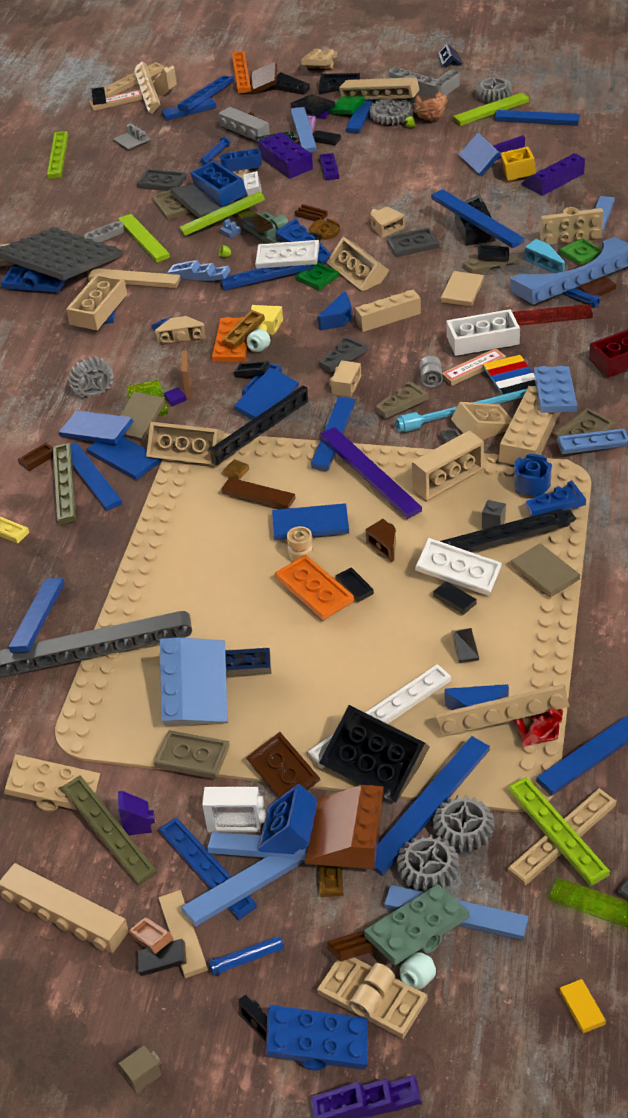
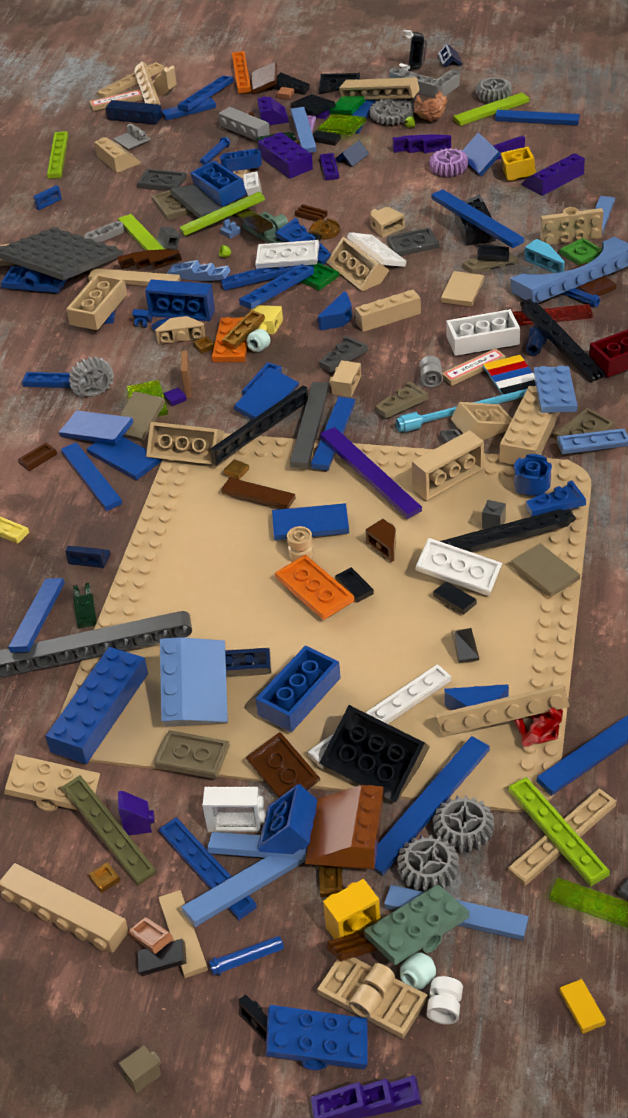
olive tile [53,443,77,525] -> none
black tile [91,87,106,105] -> none
black tile [233,361,270,377] -> none
tan plate [301,49,337,69] -> none
none -> blue tile [22,372,71,388]
none -> blue tile [33,185,62,211]
none -> blue brick [45,647,148,764]
none -> dark blue panel [65,546,111,568]
none -> clear green hinge [73,583,97,629]
none -> pearl gold tile [88,862,120,894]
none -> tan slope [94,137,141,173]
none -> dark blue brick [105,100,162,125]
none -> reddish brown slope [117,249,182,270]
none -> blue tile [132,309,153,328]
none -> blue brick [145,279,215,321]
none -> dark grey brick [157,227,181,250]
none -> pearl gold tile [193,336,215,354]
none -> blue plate [239,264,314,309]
none -> blue brick [255,645,341,733]
none -> dark purple slope [257,96,289,125]
none -> nougat tile [277,87,294,99]
none -> dark grey tile [290,382,329,468]
none -> clear neon green tile [318,114,367,135]
none -> yellow brick [323,879,381,939]
none -> dark blue panel [335,140,369,167]
none -> white tile [347,232,407,267]
none -> dark purple slope [392,134,451,154]
none -> black torso [399,30,427,71]
none -> white wheel [427,976,463,1025]
none -> lavender gear [429,148,468,178]
none -> black hinge [520,299,606,382]
none -> dark blue piece [526,324,547,356]

